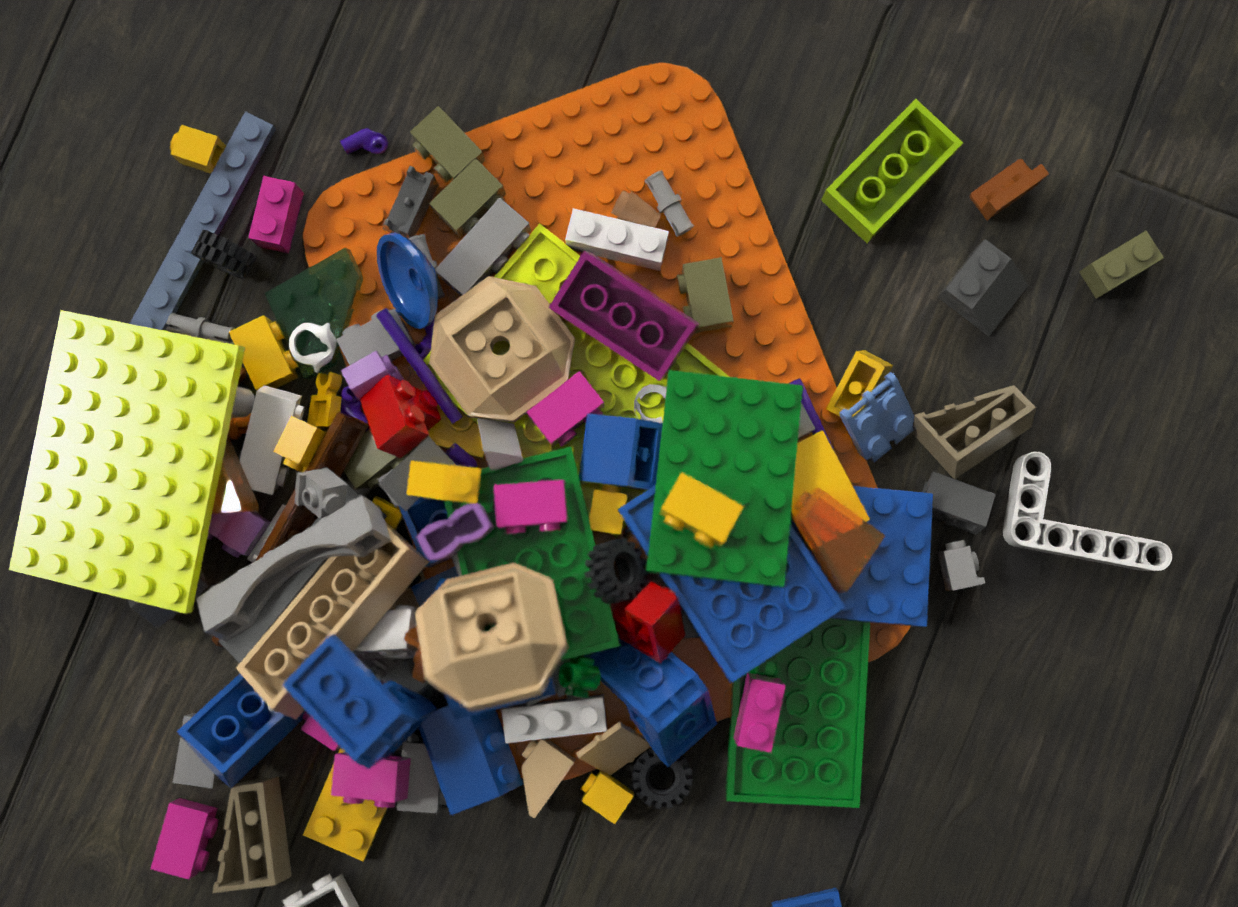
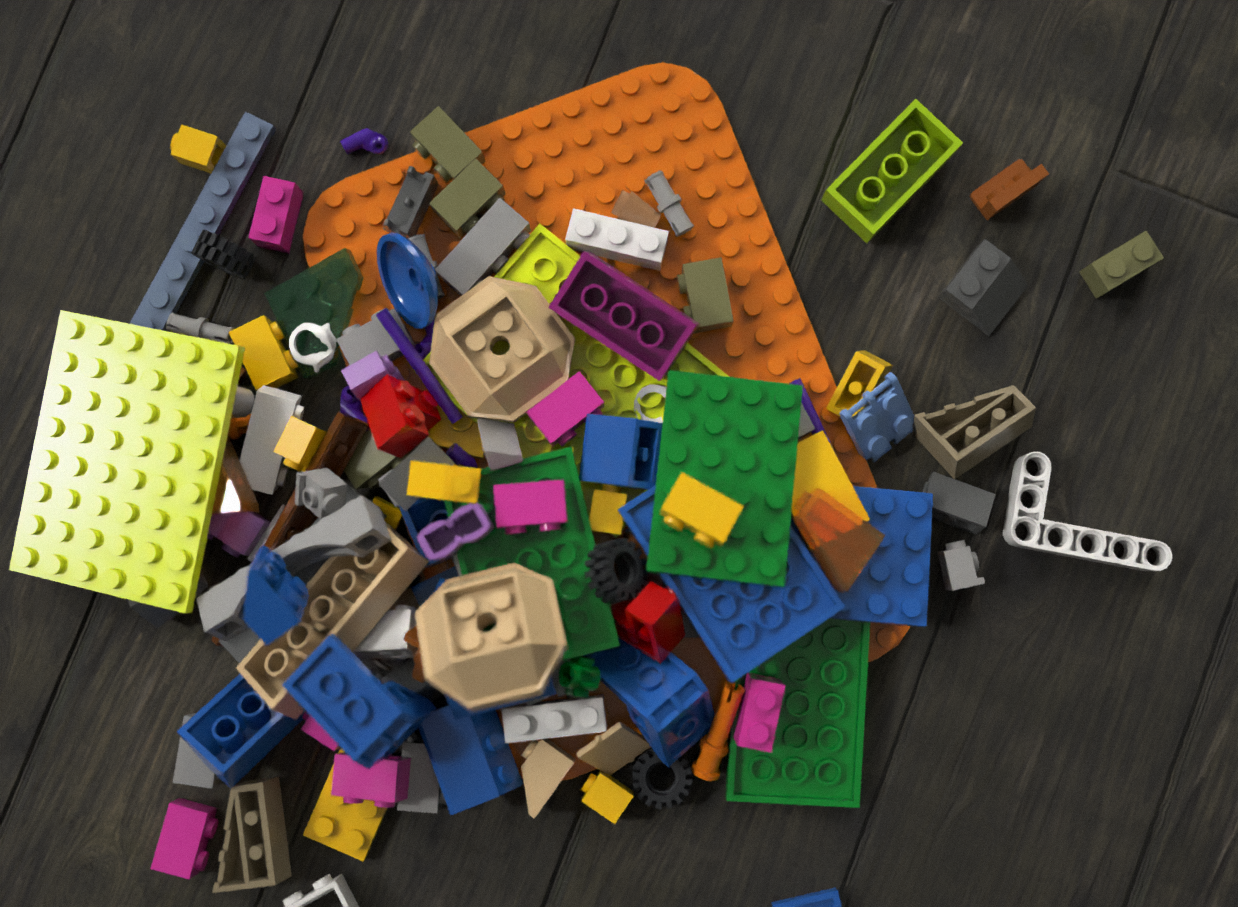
yellow plate [307,372,342,429] -> none
none -> blue slope [243,545,309,646]
none -> orange pin [691,682,745,781]

